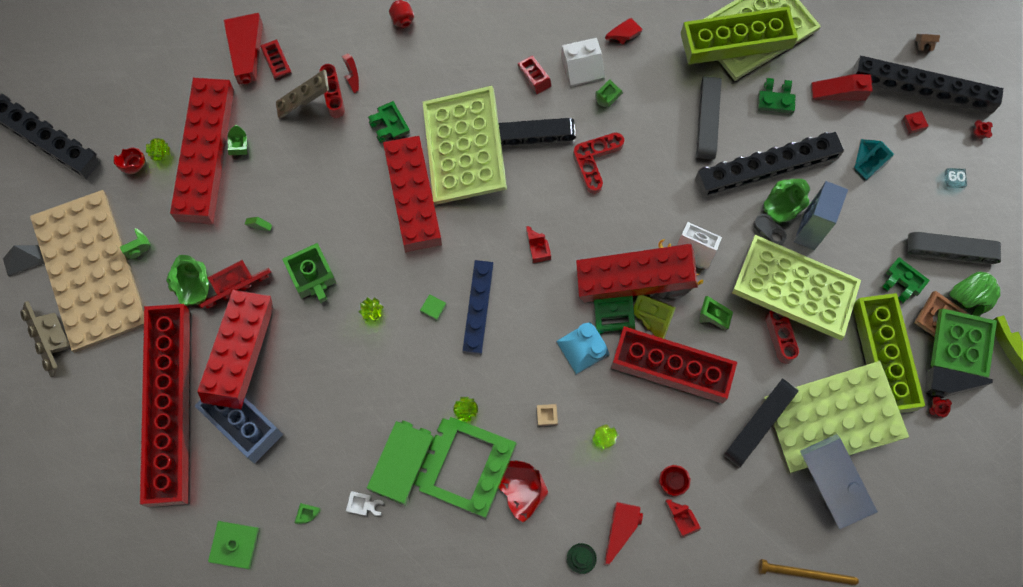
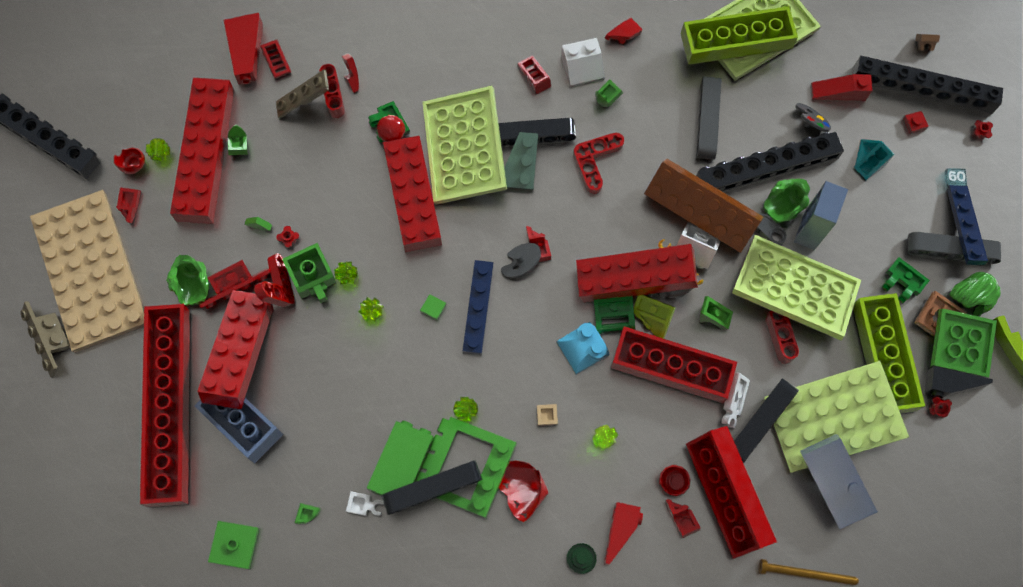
dark grey slope [3,245,45,277] -> none
bright green plate [120,228,150,260] -> none
red head [389,0,414,28] -> none
green plate [757,78,796,114] -> none
none -> red slope [116,187,141,223]
none -> red beam [254,253,295,307]
none -> red plate [276,226,299,248]
none -> clear neon green gear [334,262,358,285]
none -> red hair [377,115,405,142]
none -> black beam [381,460,483,515]
none -> dark grey piece [501,243,541,278]
none -> sand green wing [504,132,538,190]
none -> dark orange brick [644,159,764,253]
none -> red brick [686,426,777,559]
none -> white plate [722,372,750,428]
none -> dark grey piece [795,103,831,132]
none -> dark blue plate [947,185,988,265]

